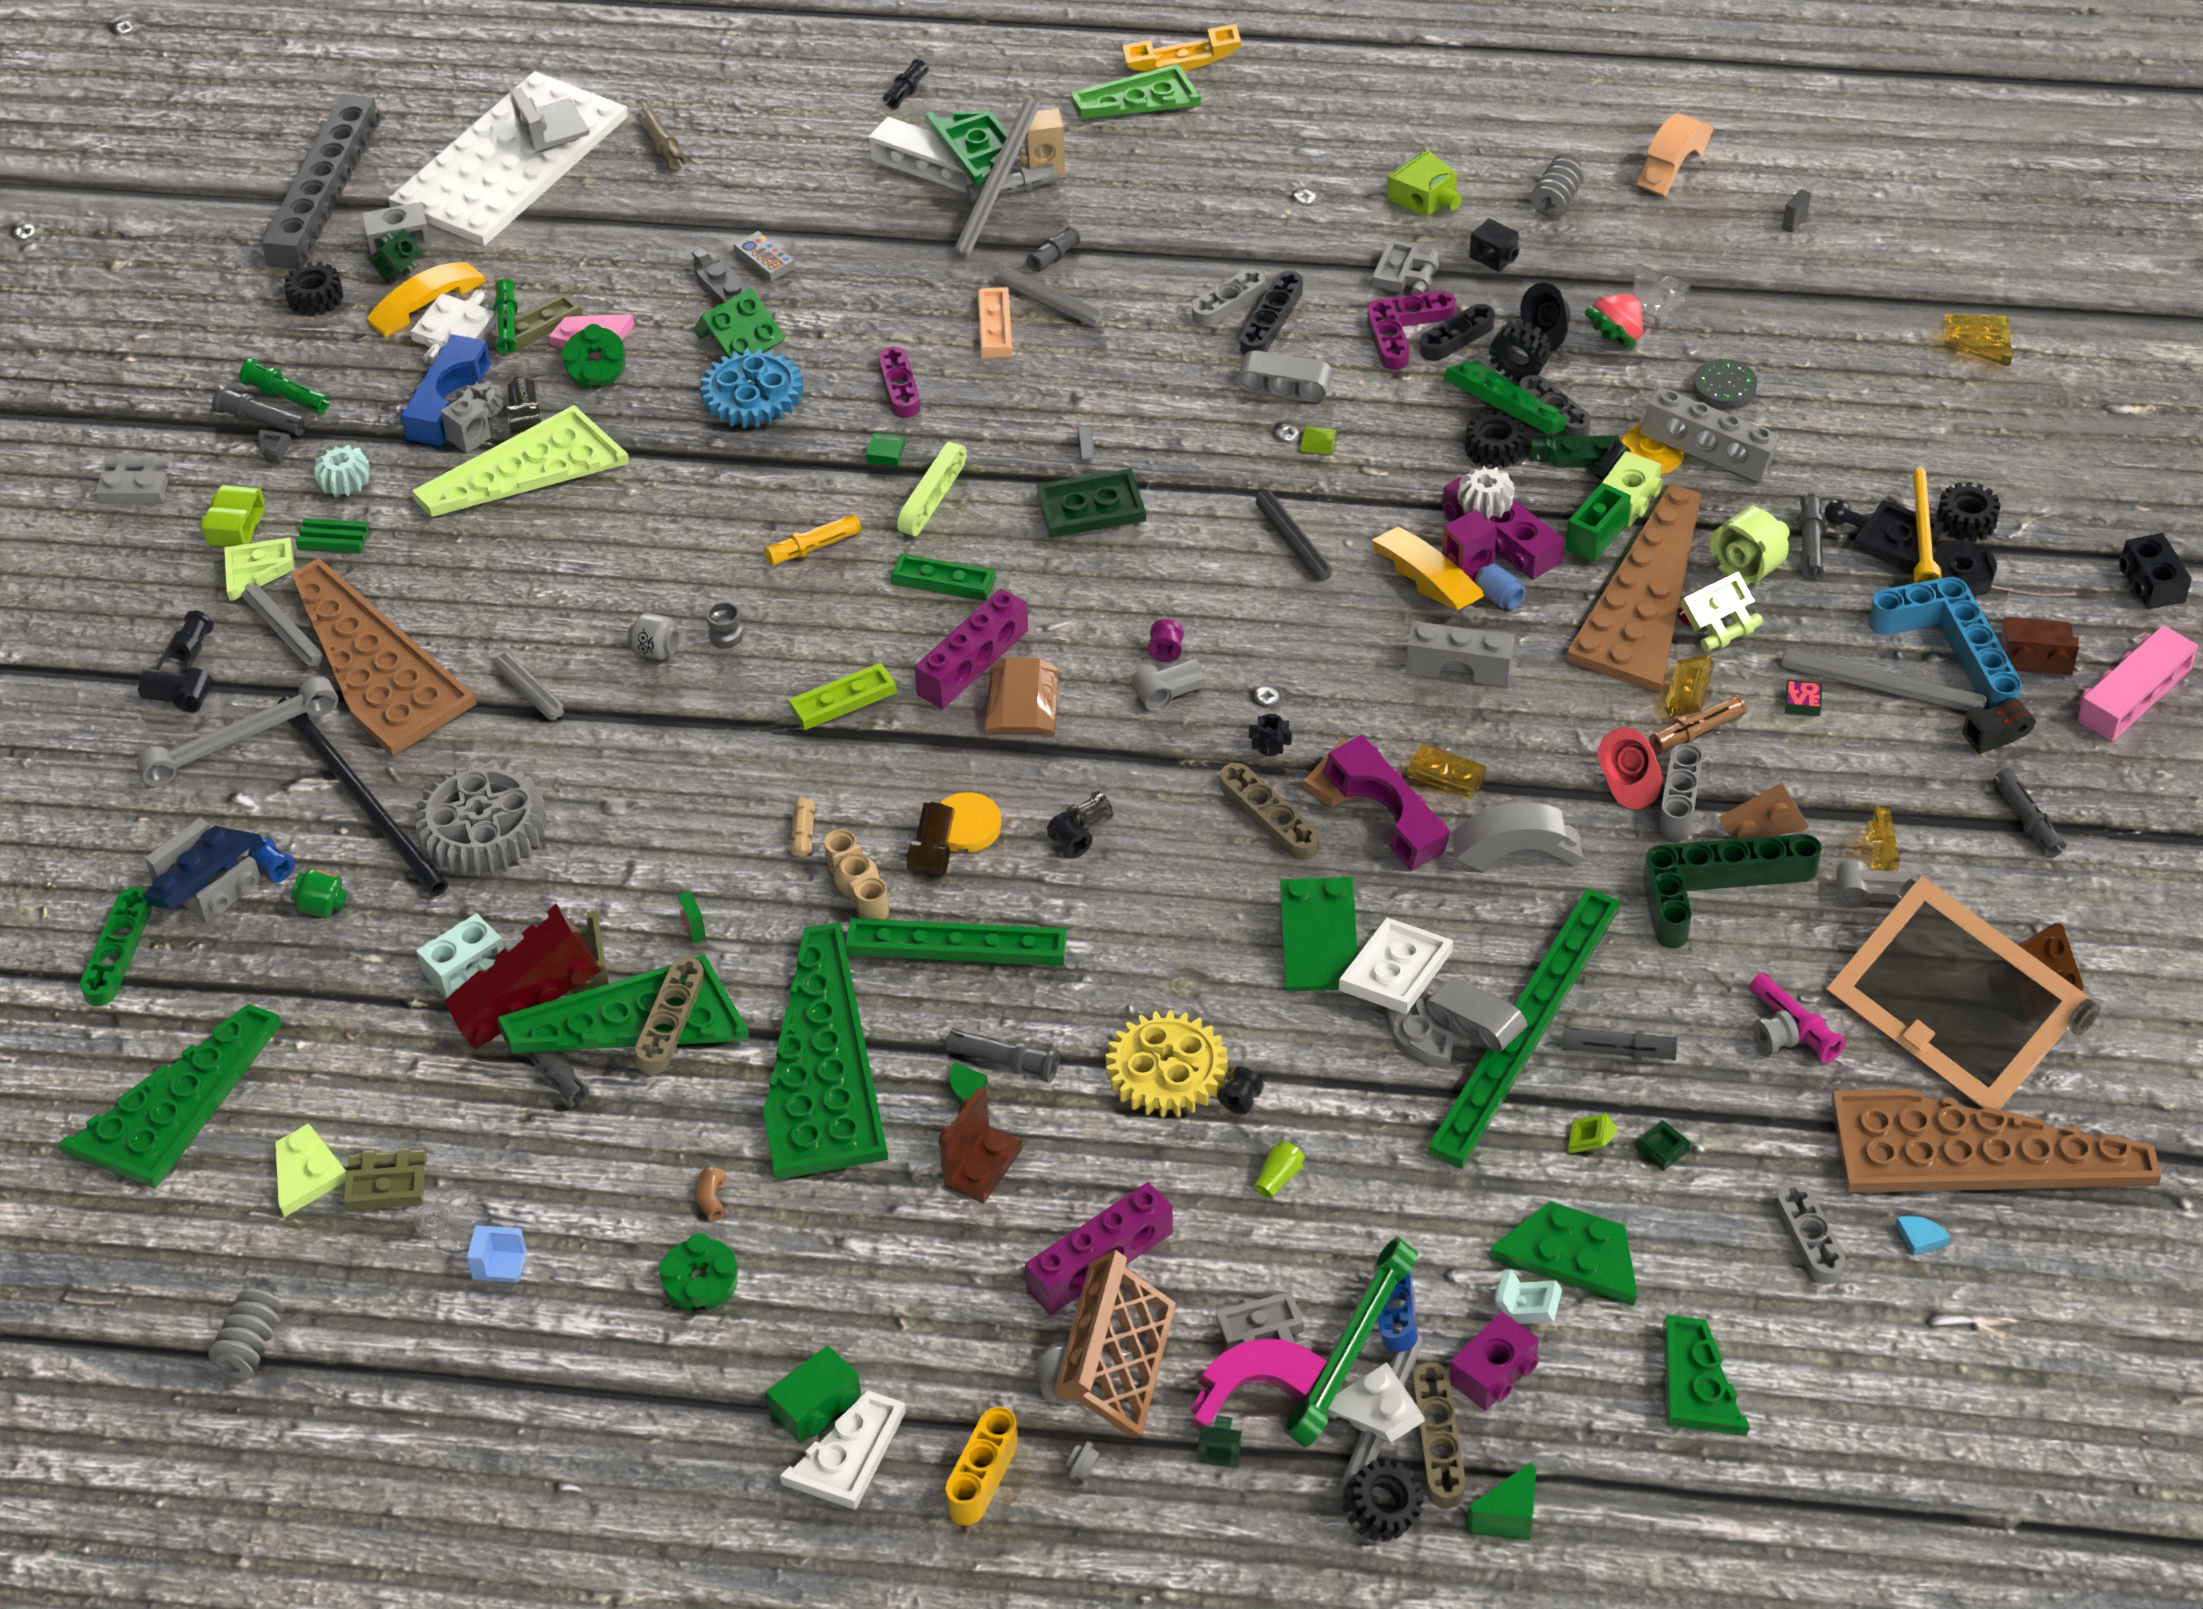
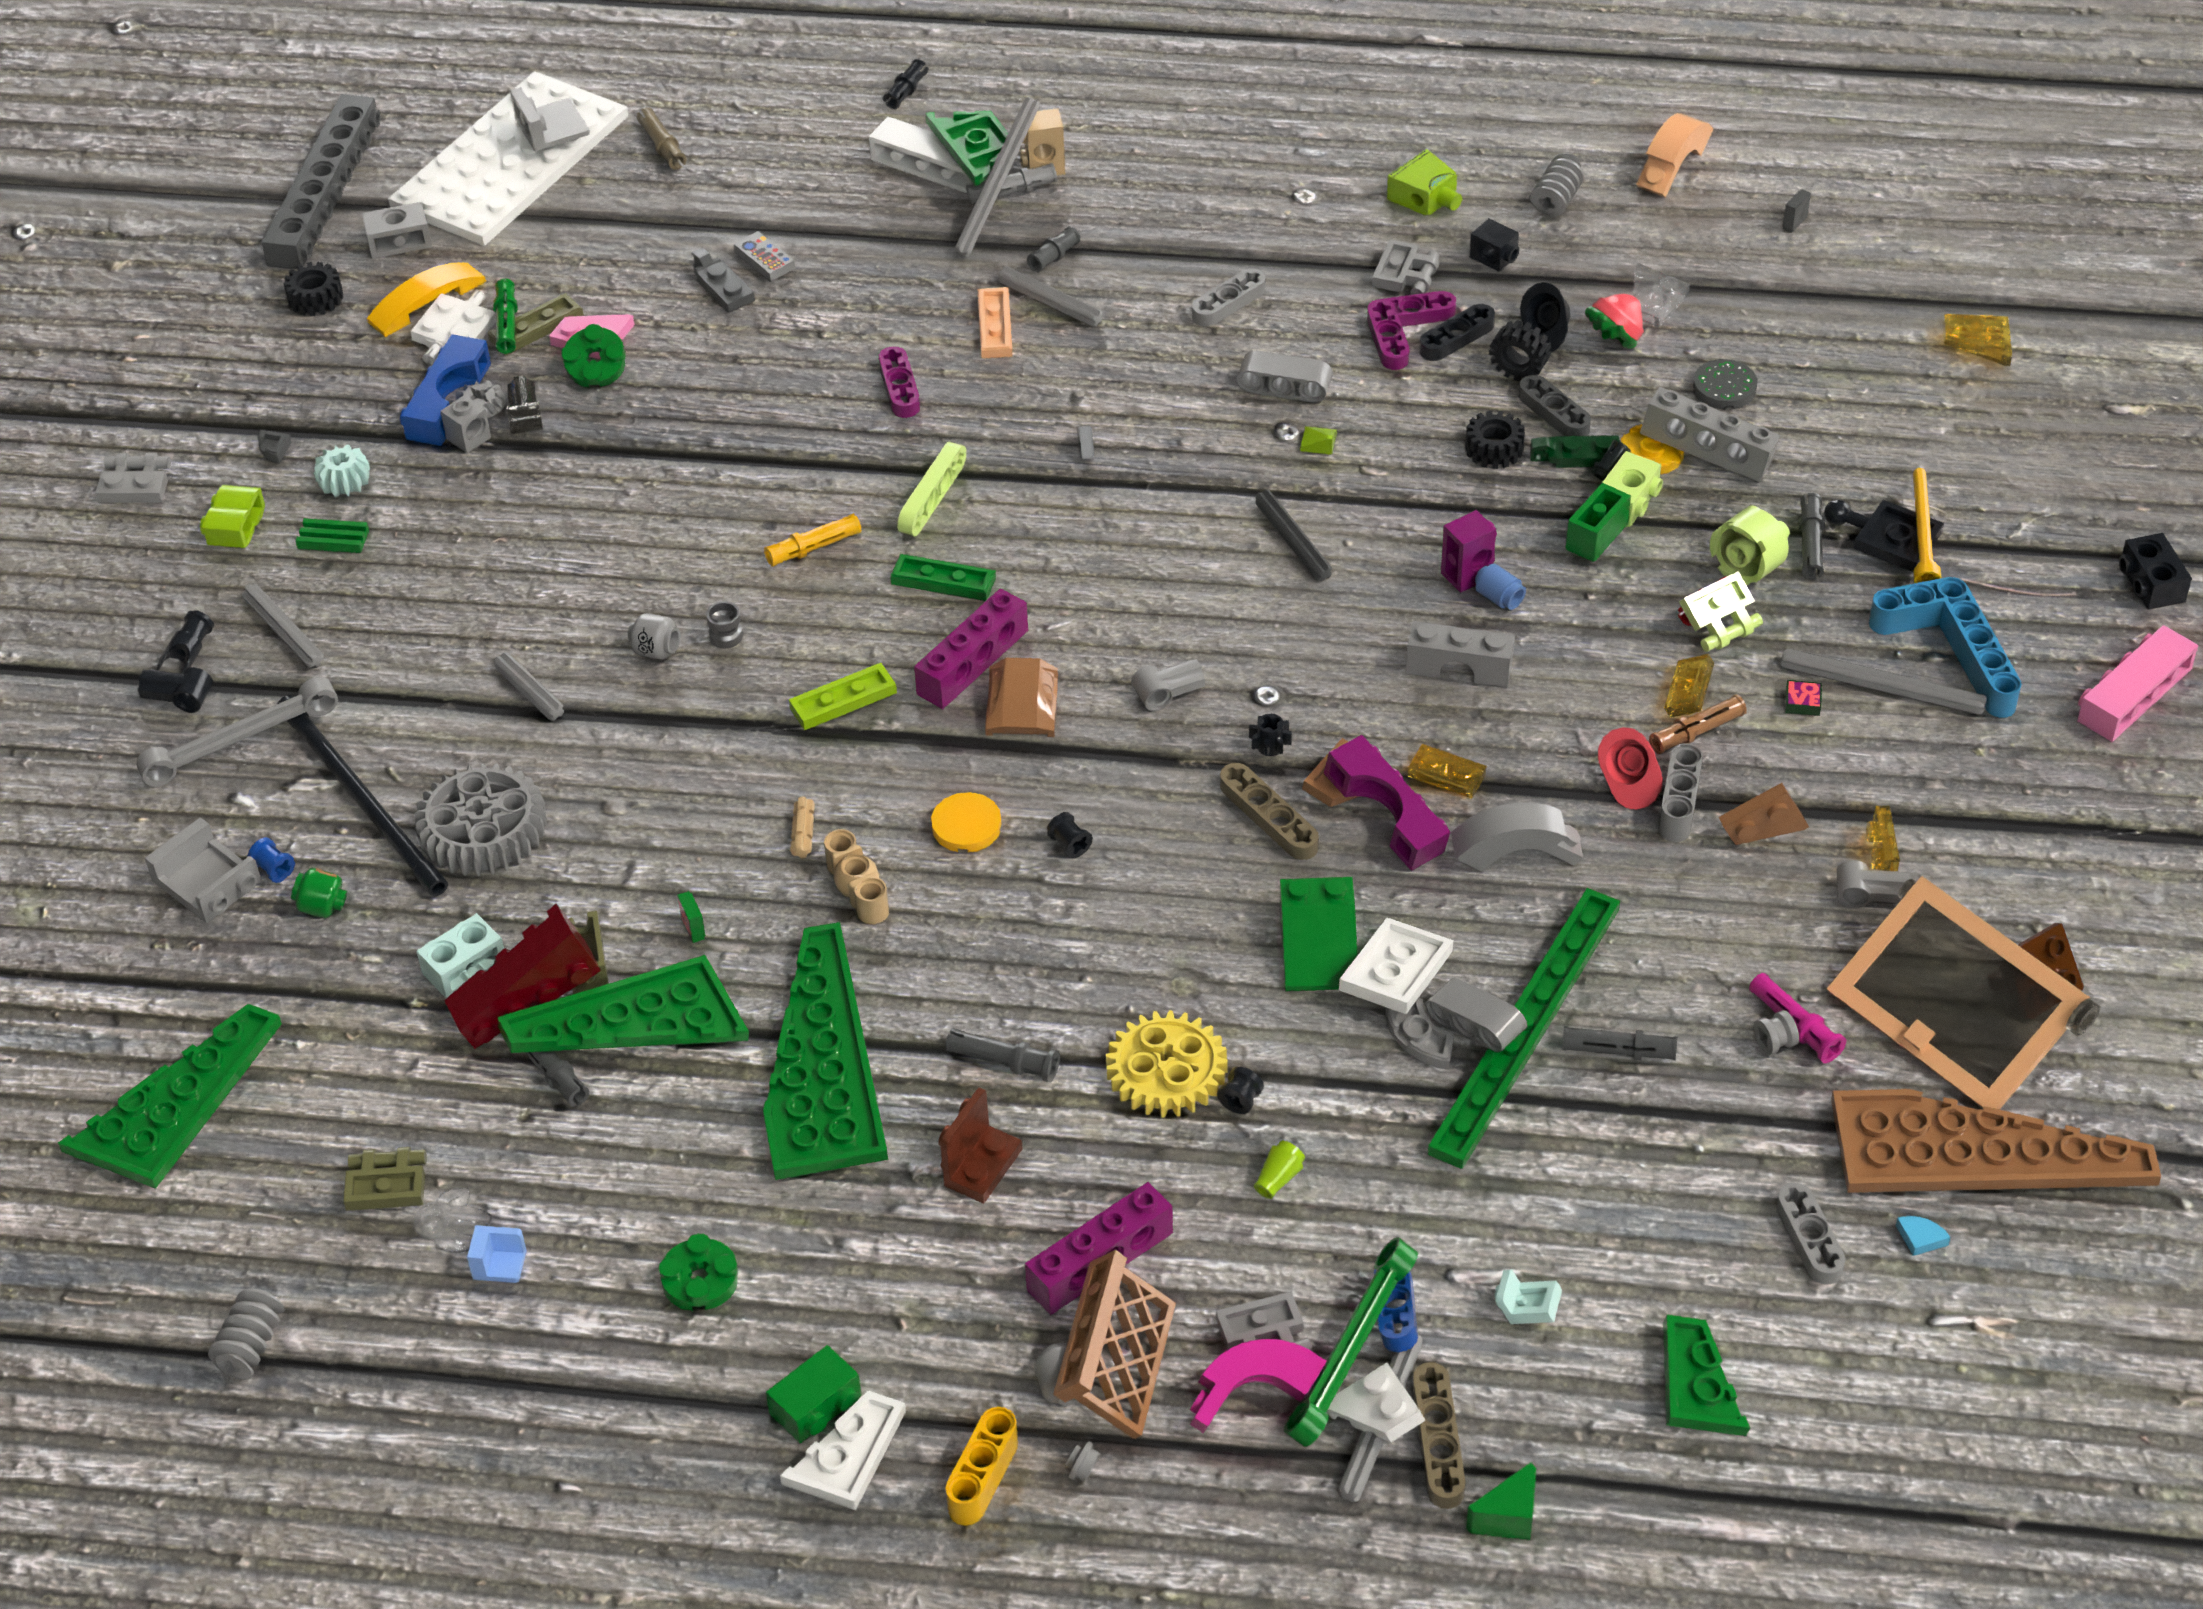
green beam [80,887,152,1006] -> none
dark blue wing [143,826,266,910] -> none
dark grey pin [212,385,307,436] -> none
yellowish green wing [224,538,294,601] -> none
green pin [239,358,330,414] -> none
yellowish green wing [275,1123,346,1218] -> none
medium nougat wing [291,557,477,756] -> none
dark green brick [367,229,423,282] -> none
yellowish green wing [412,405,630,517] -> none
dark tan beam [635,957,703,1074] -> none
green bracket [693,288,785,359] -> none
medium nougat arm [694,1166,727,1222] -> none
dark azure gear [700,348,804,428] -> none
green plate [845,918,1067,966] -> none
green tile [866,433,905,466] -> none
dark brown piece [907,802,955,876] -> none
green tile [950,1062,988,1105] -> none
dark green plate [1036,468,1146,538] -> none
clear smoke bush [1066,791,1113,831] -> none
bright green wing [1070,64,1201,119] -> none
yellow slope [1123,24,1241,72] -> none
magenta wheel [1148,619,1184,662] -> none
clear green tile [1199,1415,1242,1468] -> none
black beam [1240,271,1303,355] -> none
black tyre [1343,1459,1424,1542] -> none
yellow slope [1372,527,1484,611] -> none
green wing [1443,360,1568,435] -> none
magenta brick [1443,471,1564,580] -> none
magenta brick [1449,1311,1539,1411] -> none
white gear [1458,465,1515,520] -> none
green wing [1490,1201,1637,1306] -> none
medium nougat wing [1566,483,1701,694] -> none
lime slope [1568,1113,1617,1154] -> none
dark green tile [1636,1120,1691,1171] -> none
dark green beam [1643,834,1822,948] -> none
black plate [1933,540,1997,596] -> none
black tyre [1936,482,2001,542] -> none
pearl dark grey leg [1962,698,2036,754] -> none
dark grey pin [1993,768,2066,858] -> none
copper bracket [2002,617,2079,676] -> none

